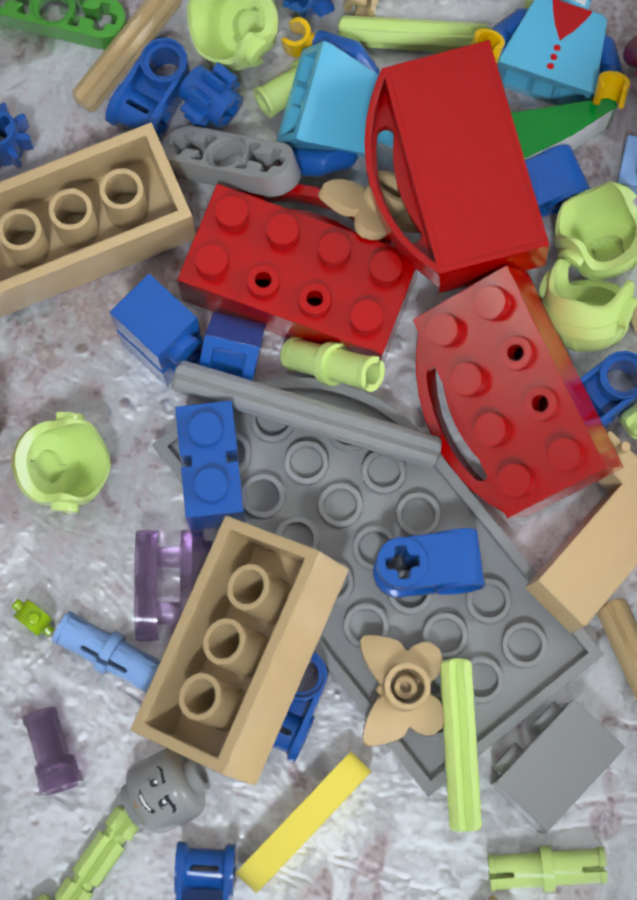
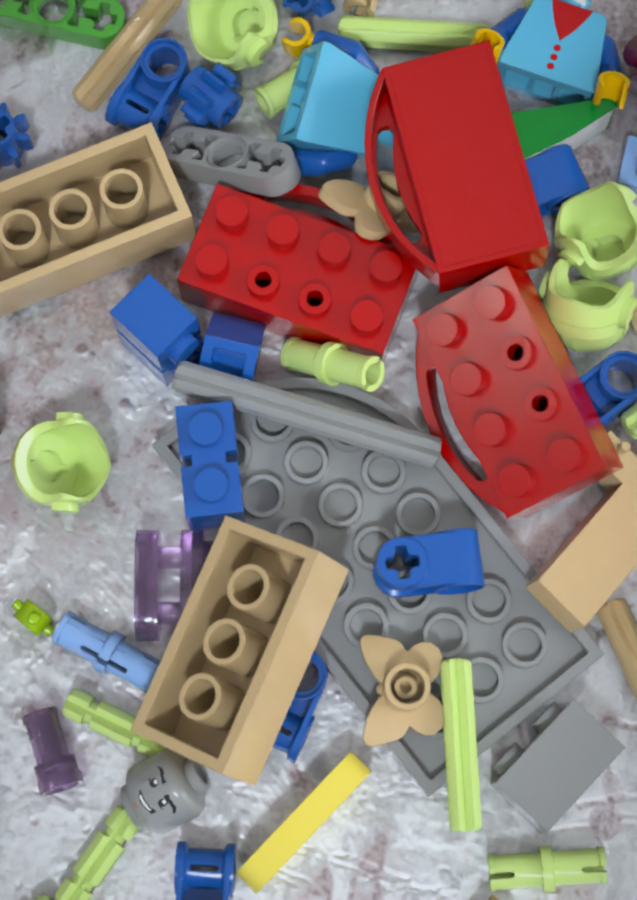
none -> yellowish green axle [62,689,166,757]

